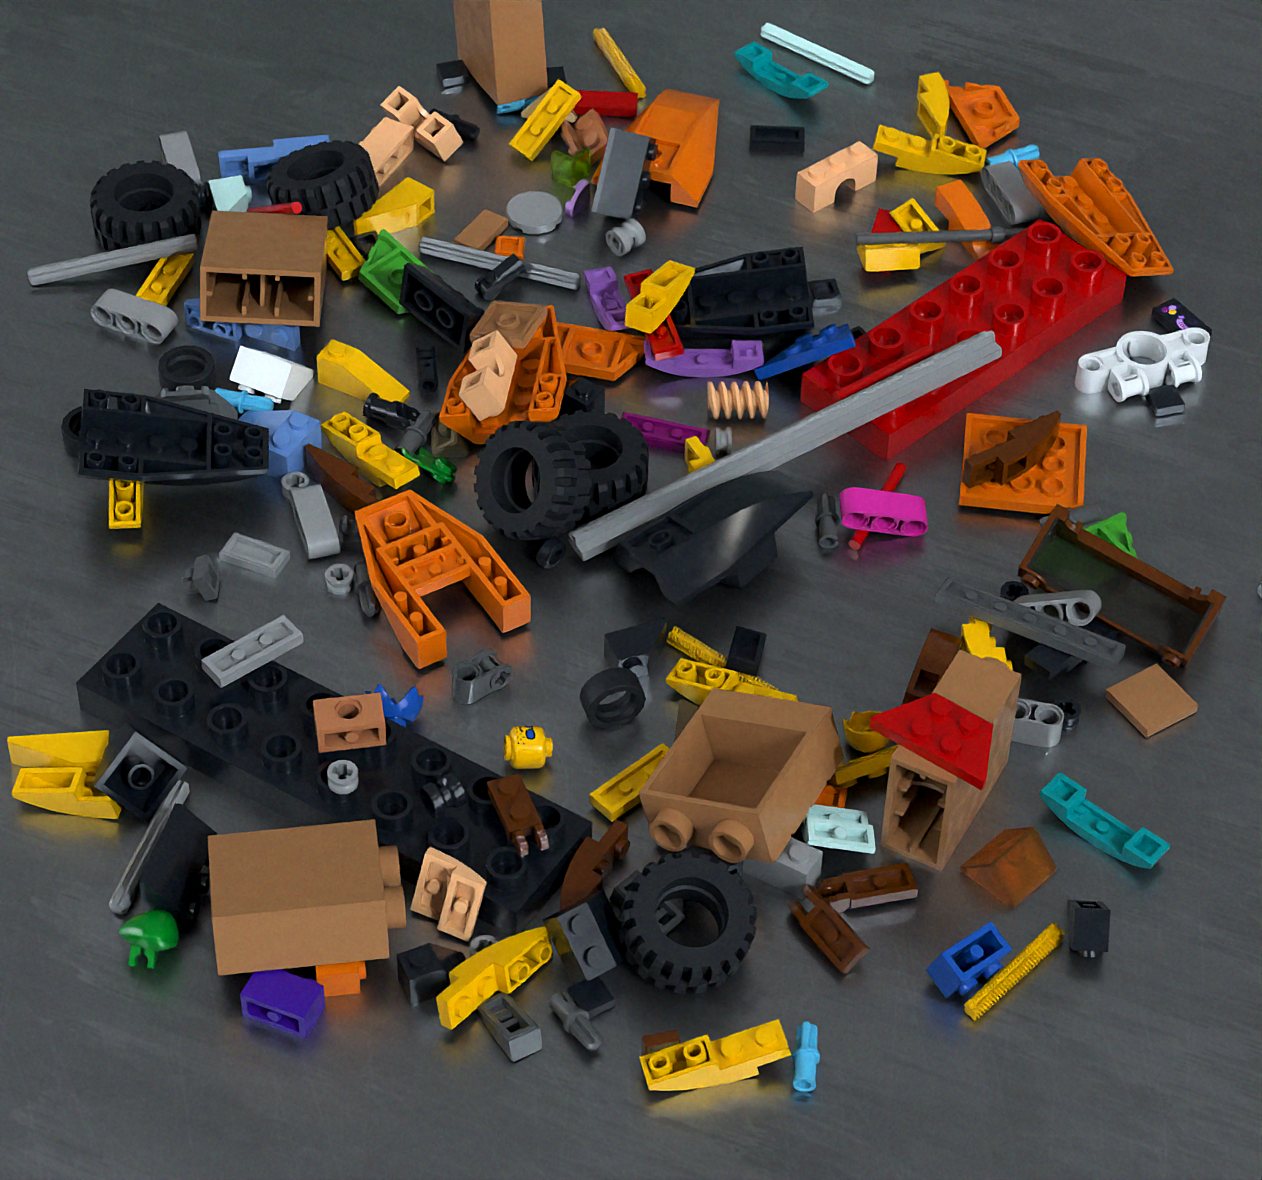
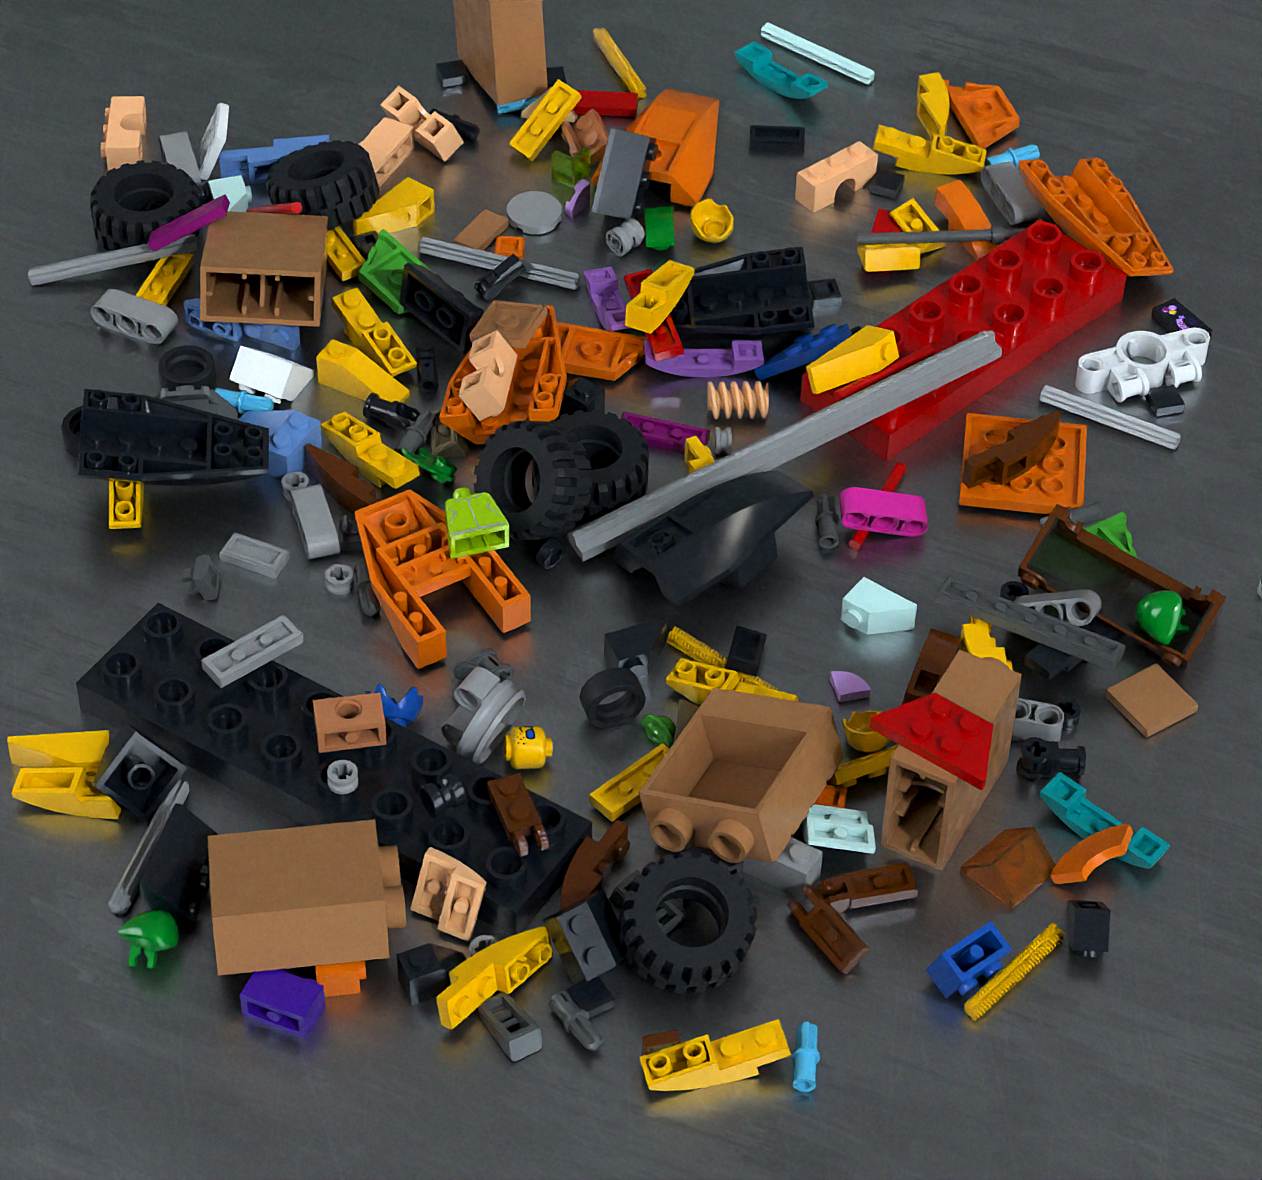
none -> light nougat arch [101,96,147,170]
none -> magenta tile [147,194,230,251]
none -> white tile [198,103,229,181]
none -> yellow slope [331,287,417,377]
none -> light grey piece [441,667,526,764]
none -> lime torso [445,487,509,559]
none -> bright green piece [641,714,676,747]
none -> green slope [645,206,675,250]
none -> yellow hair [690,199,734,244]
none -> yellow slope [806,325,899,394]
none -> lavender tile [830,671,871,703]
none -> light aqua slope [841,577,917,635]
none -> black tile [869,168,905,199]
none -> black connector [1016,737,1086,781]
none -> light grey axle [1040,385,1181,450]
none -> orange tile [1050,823,1133,884]
none -> green piece [1135,590,1189,645]

